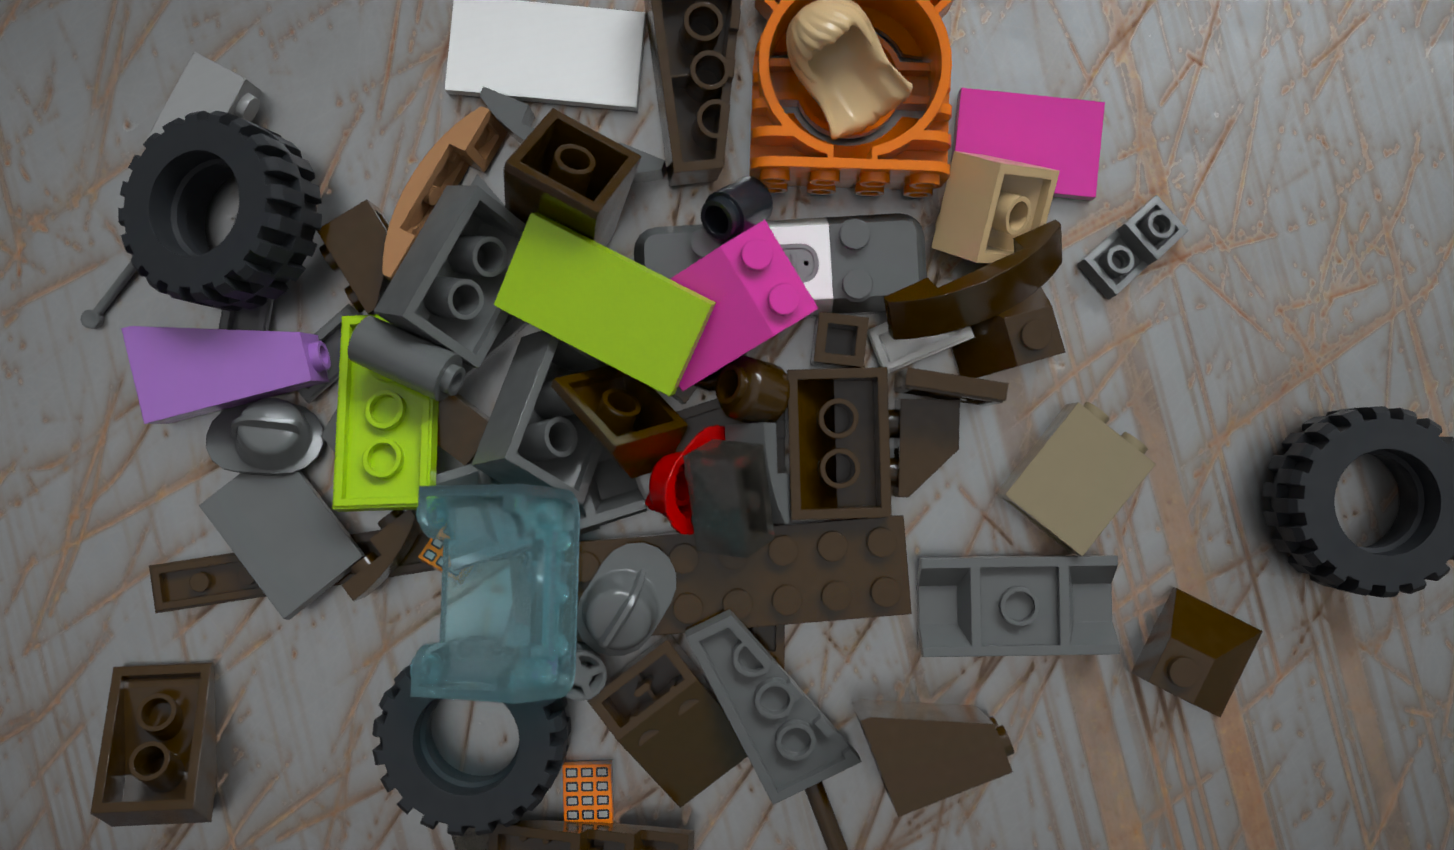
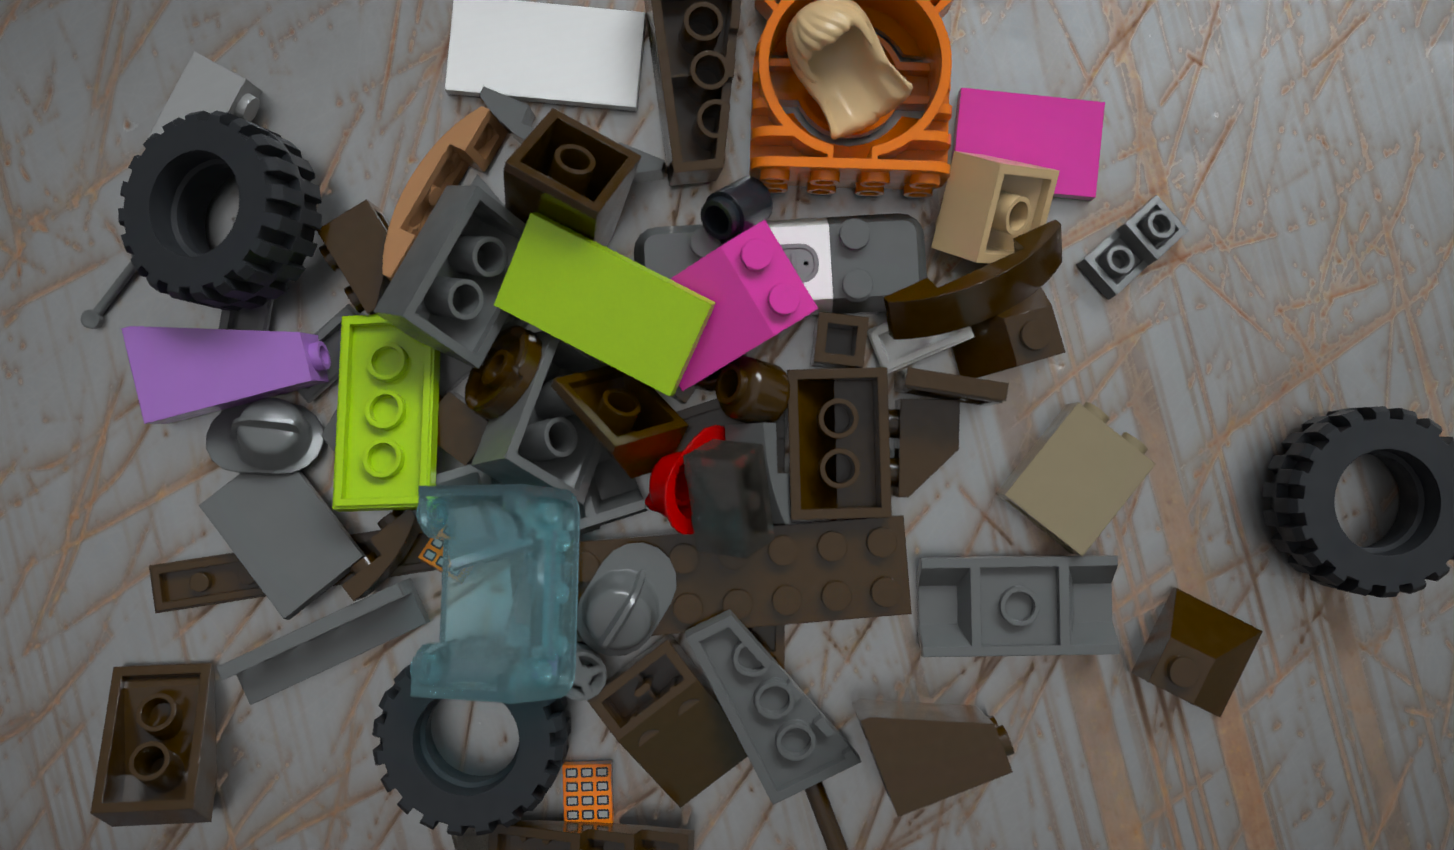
dark grey brick [348,316,465,401] -> none
none -> dark grey fence [216,578,430,705]
none -> dark brown tile [465,326,542,420]

